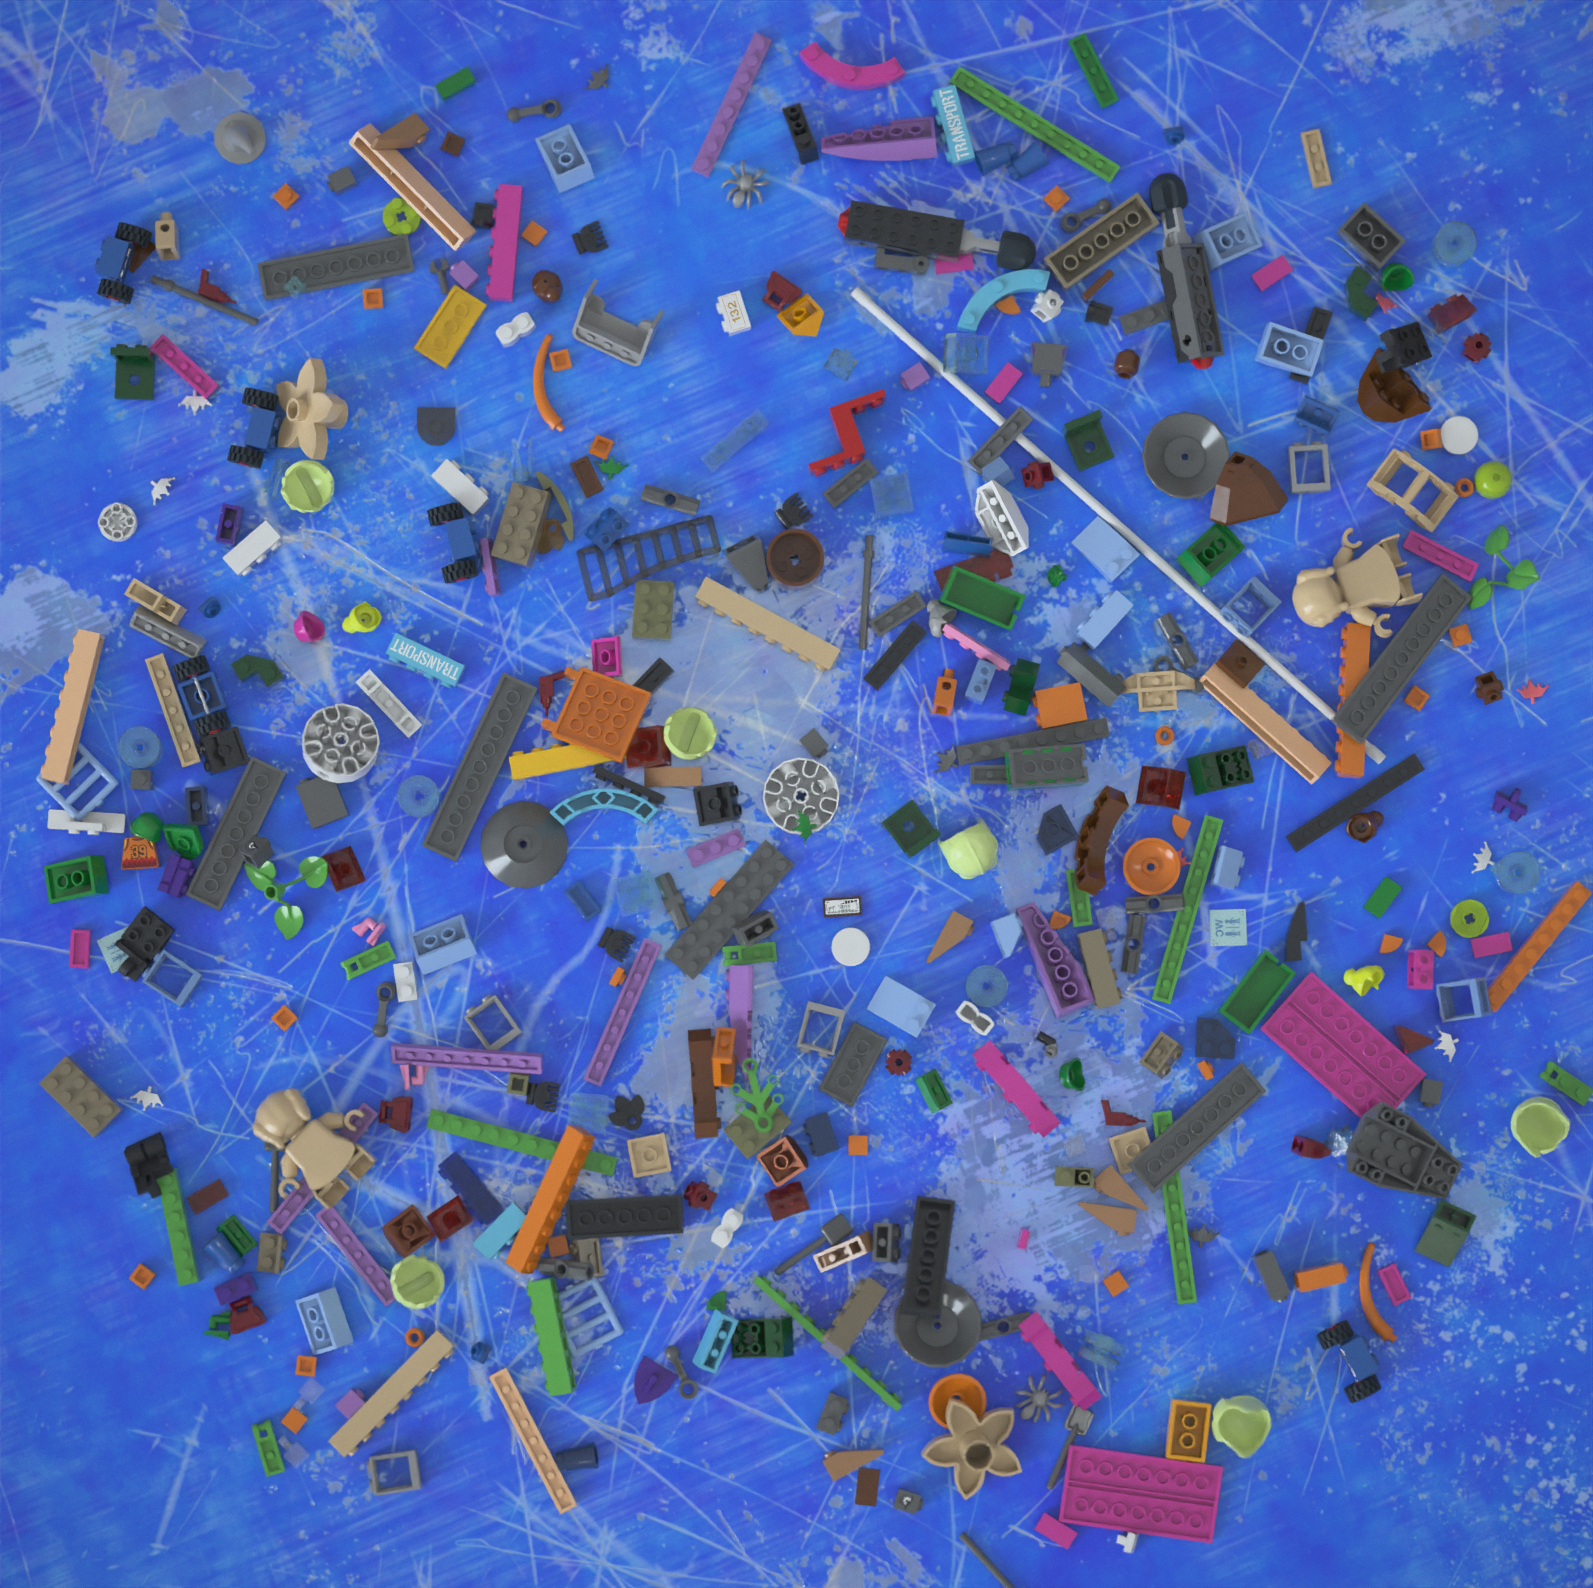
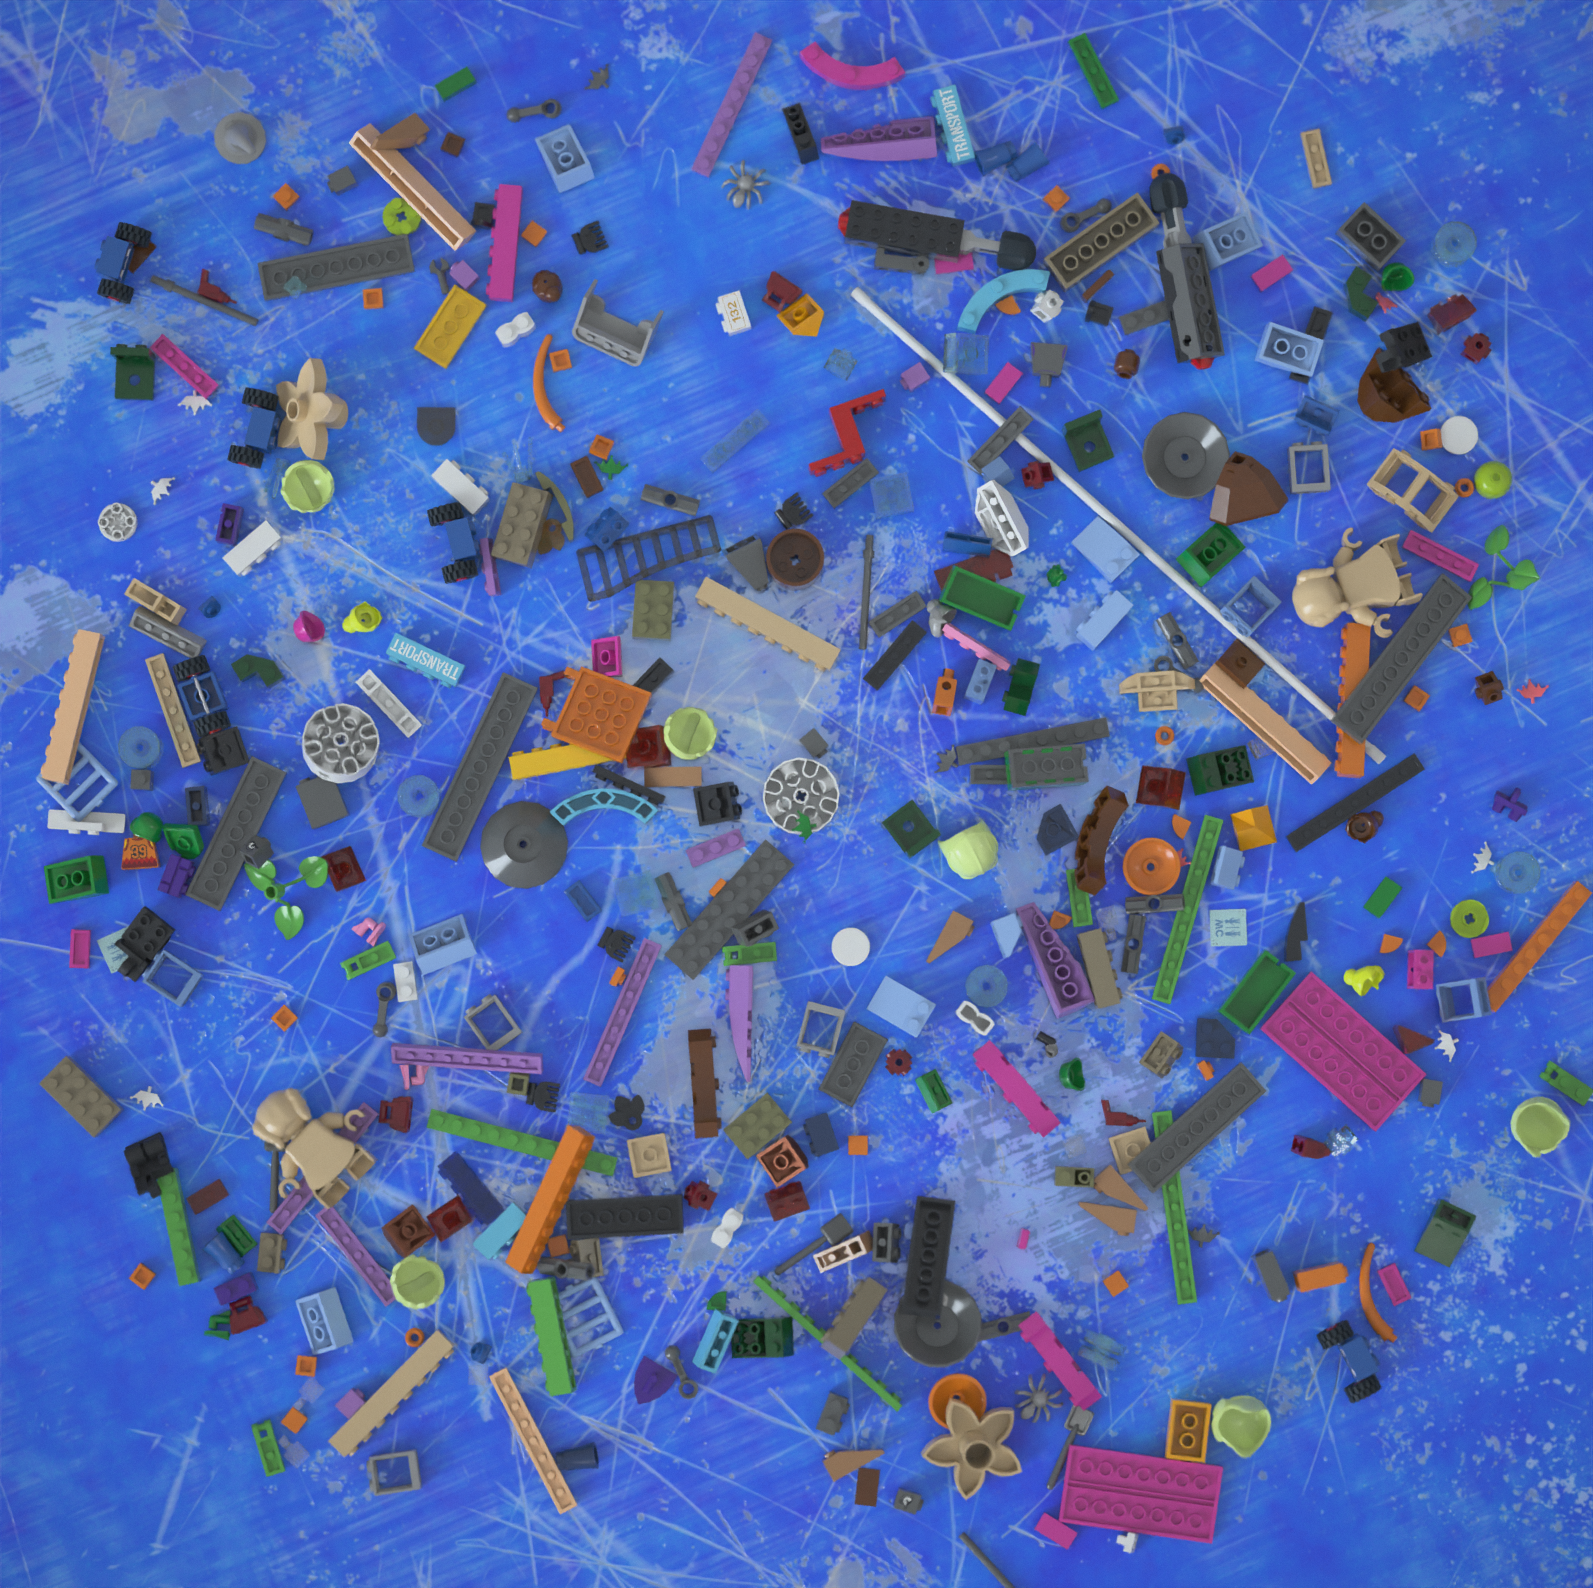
tan torso [155,212,180,261] -> none
orange panel [712,1027,737,1087] -> none
bright green plant [730,1058,784,1132] -> none
tile [823,896,862,918] -> none
bright green plate [949,66,1121,184] -> none
orange brick [1031,682,1088,730] -> none
dark grey brick [1057,642,1126,707] -> none
dark grey wedge [1346,1101,1462,1199] -> none
none -> dark grey piece [254,213,314,246]
none -> orange plate [1151,164,1170,179]
none -> light orange slope [1230,805,1277,851]

